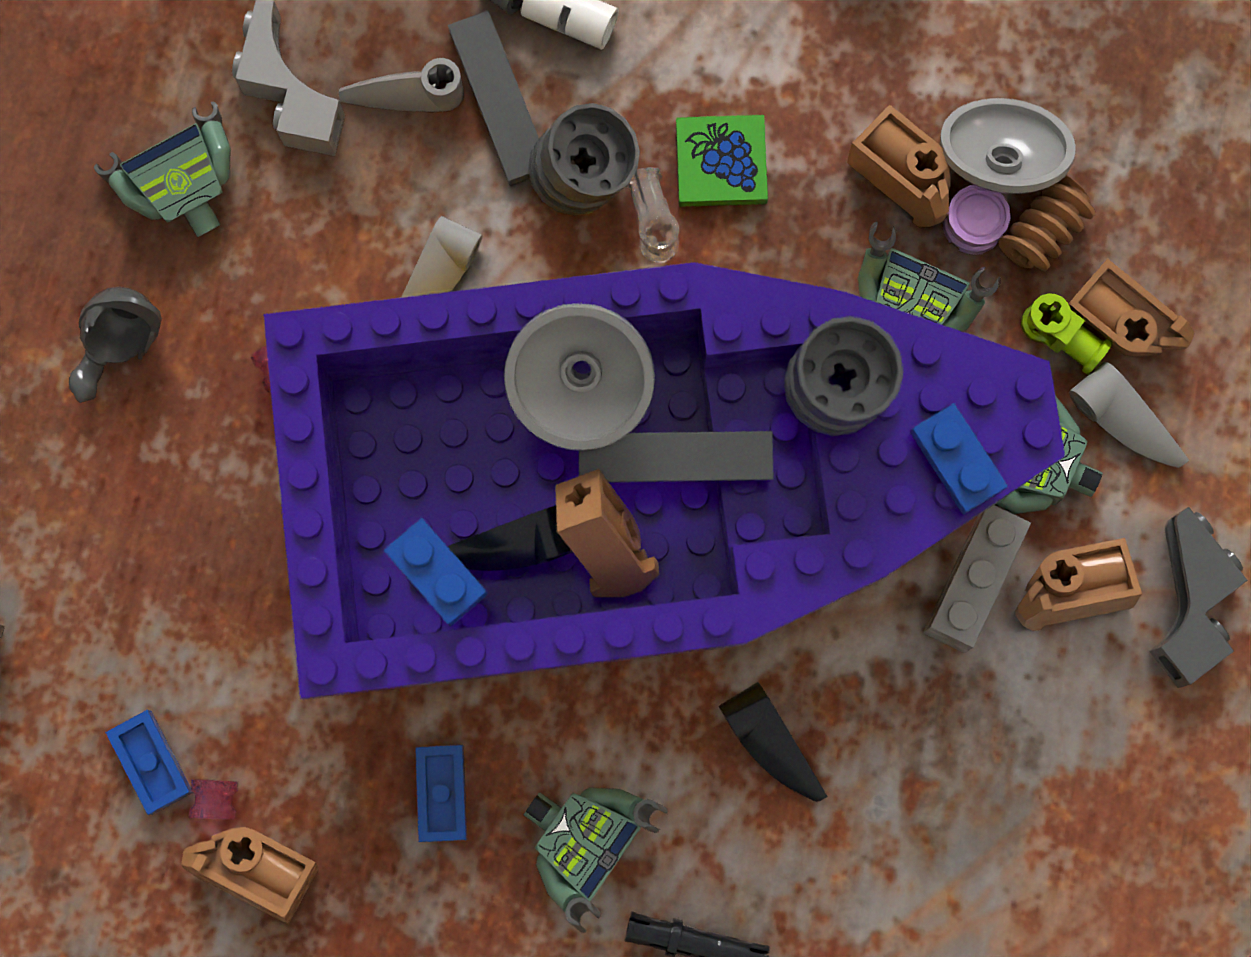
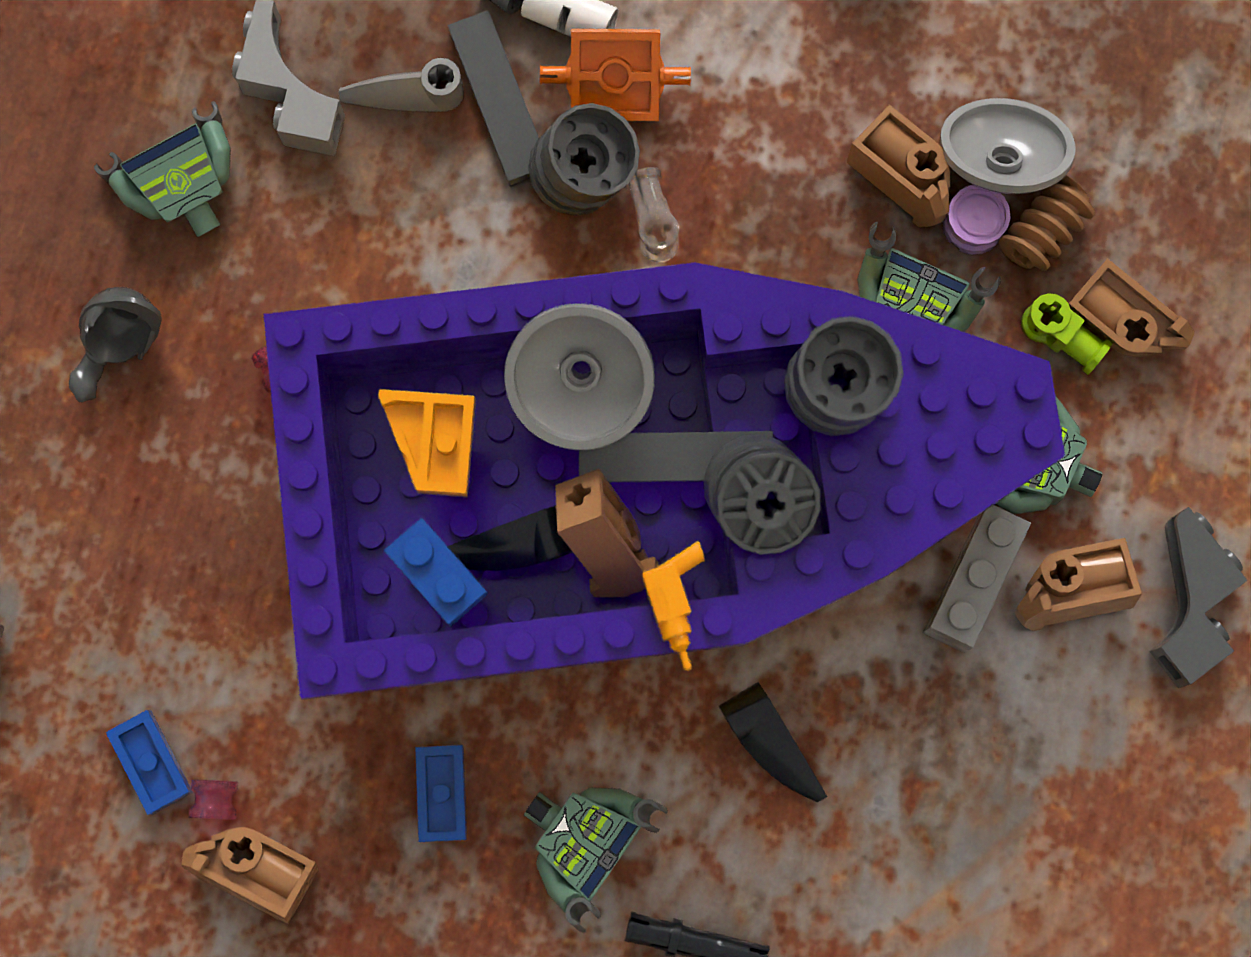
light grey piece [401,216,482,298] -> none
bright green tile [676,115,768,207] -> none
blue plate [910,403,1008,515] -> none
light grey piece [1069,362,1189,468] -> none
none -> light orange wing [379,389,476,497]
none -> orange plate [540,29,691,121]
none -> light orange piece [642,541,705,670]
none -> dark grey wheel [704,434,820,554]

